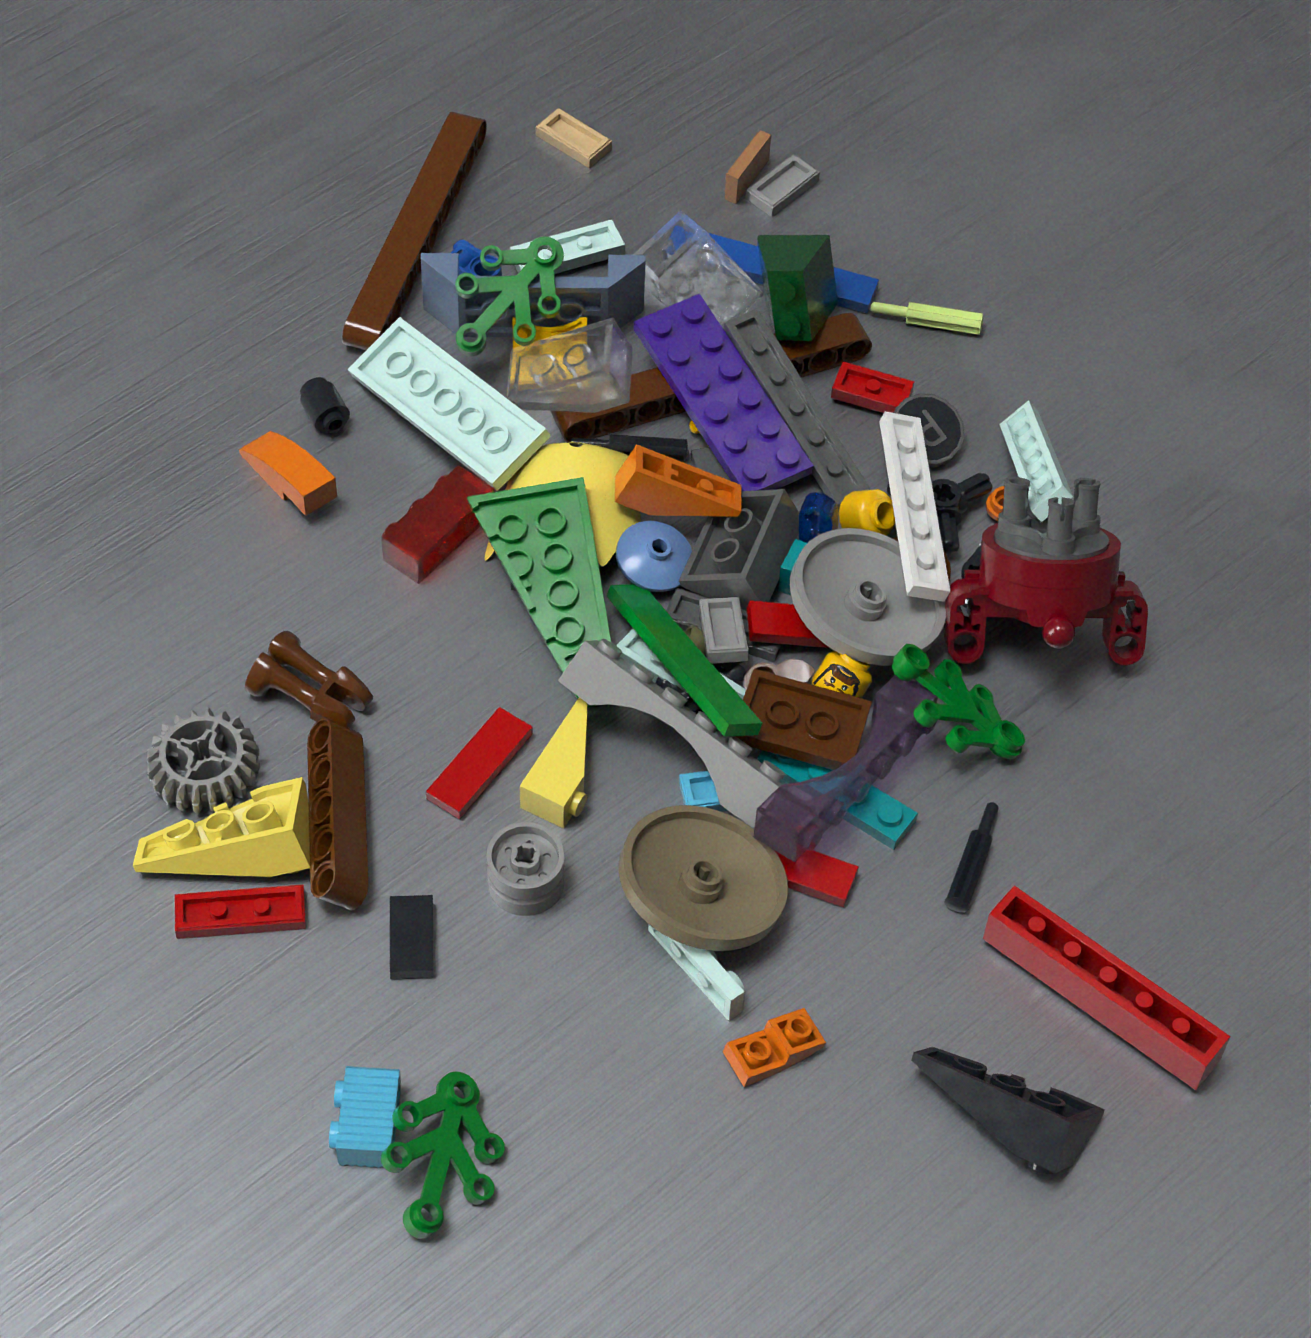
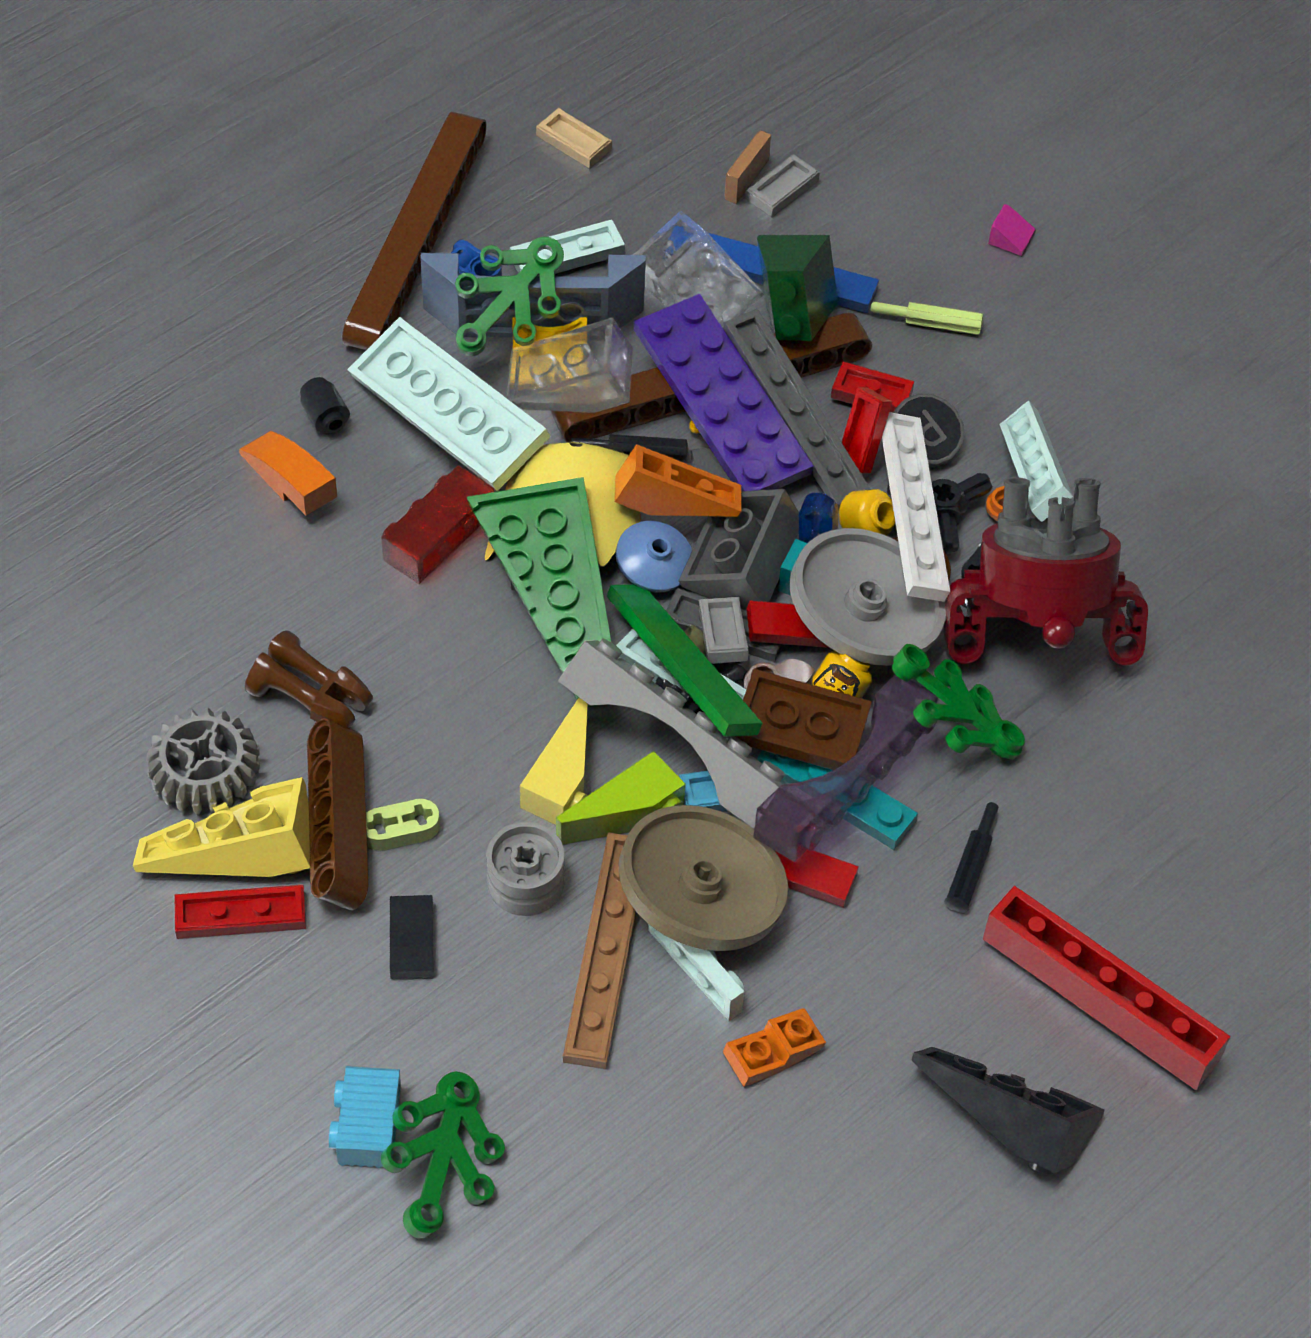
red tile [426,707,533,819] -> none
none -> yellowish green beam [366,799,440,851]
none -> lime slope [556,751,686,845]
none -> medium nougat tile [563,832,636,1069]
none -> red tile [841,387,892,473]
none -> dark pink slope [988,204,1036,256]

